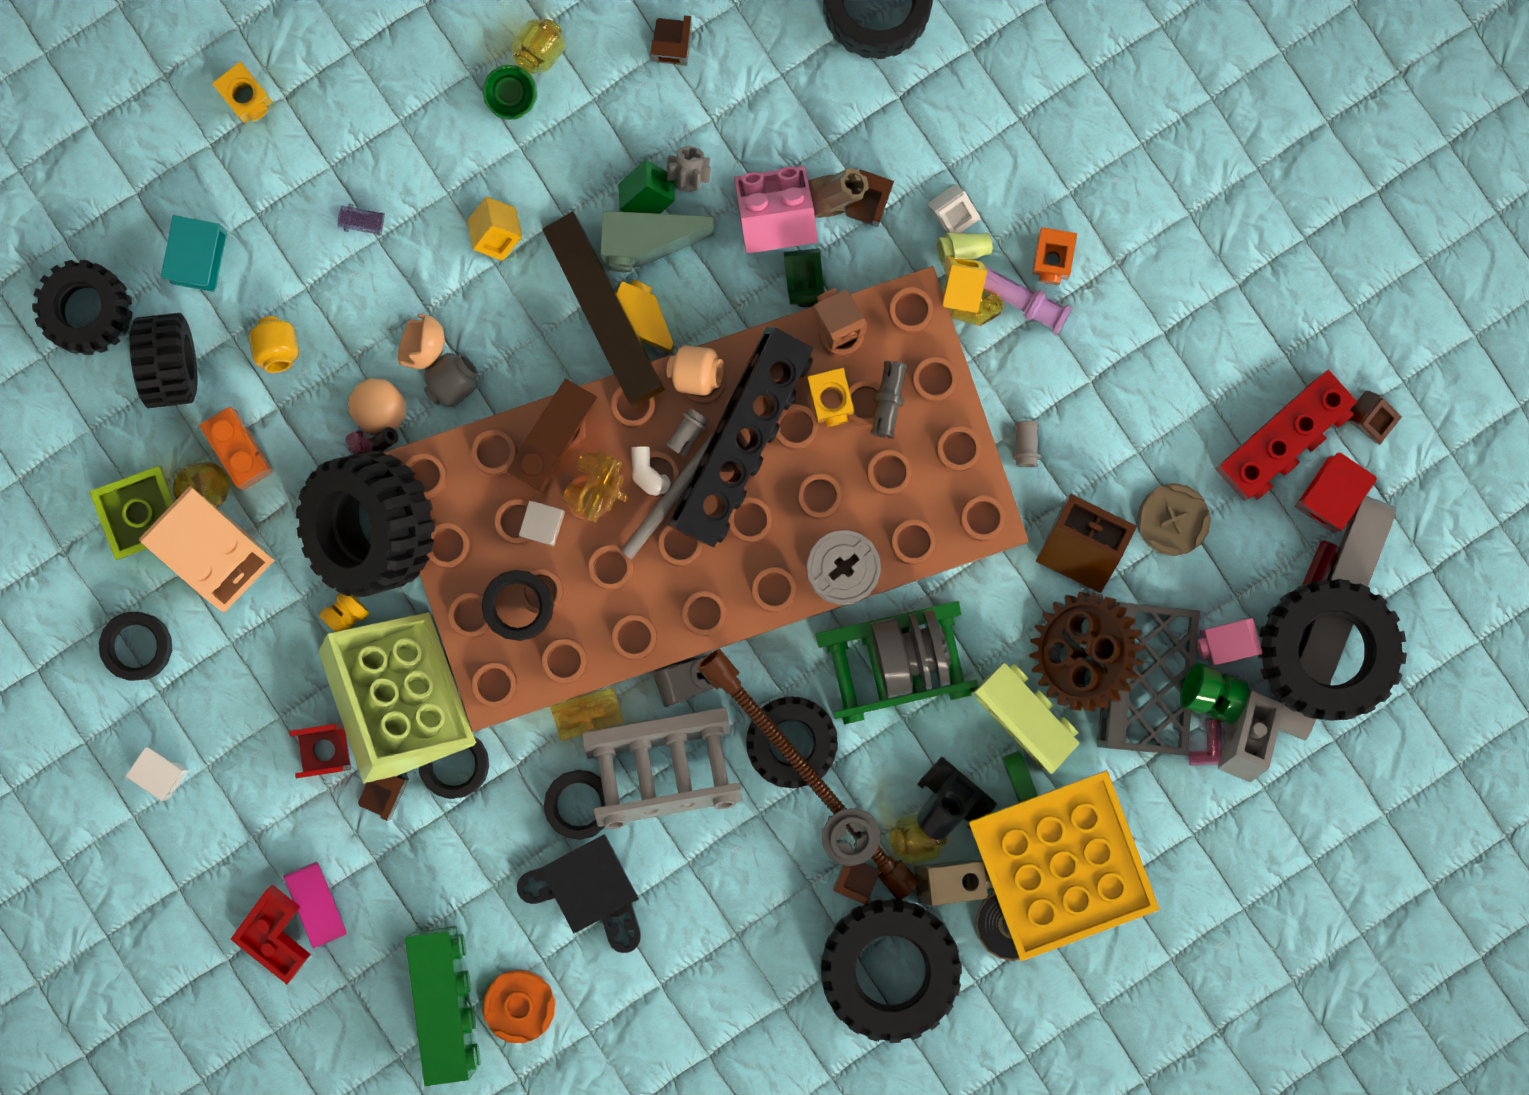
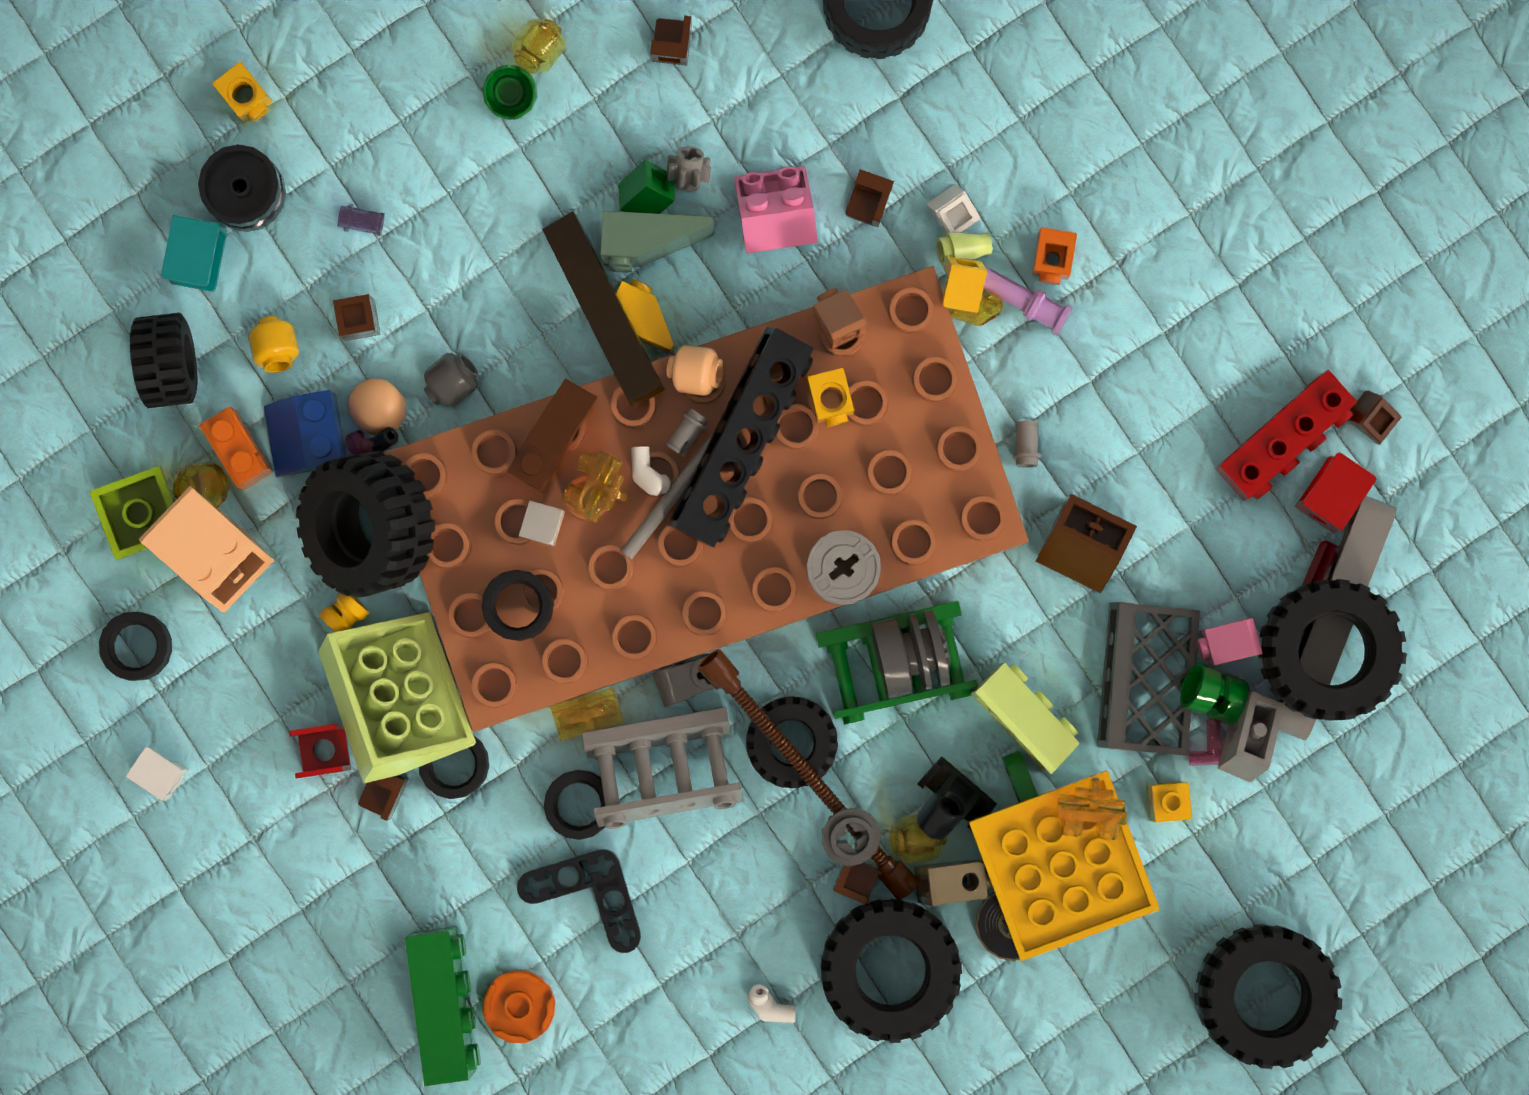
black tyre [32,260,133,355] -> none
red plate [230,884,311,985] -> none
dark pink slope [283,861,347,948] -> none
light nougat hair [397,314,445,369] -> none
yellow panel [467,196,522,261] -> none
black tile [540,834,639,934] -> none
dark green bracket [783,248,825,308] -> none
dark tan piece [808,168,869,218] -> none
dark grey pin [870,361,908,438] -> none
reddish brown gear [1029,592,1145,711] -> none
dark tan tile [1137,483,1211,556] -> none
none -> black wheel [198,144,286,232]
none -> blue slope [264,390,346,478]
none -> reddish brown panel [333,294,381,341]
none -> white arm [747,984,796,1023]
none -> clear yellow hips [1057,777,1127,840]
none -> yellow brick [1146,781,1192,823]
none -> black tyre [1195,924,1342,1069]

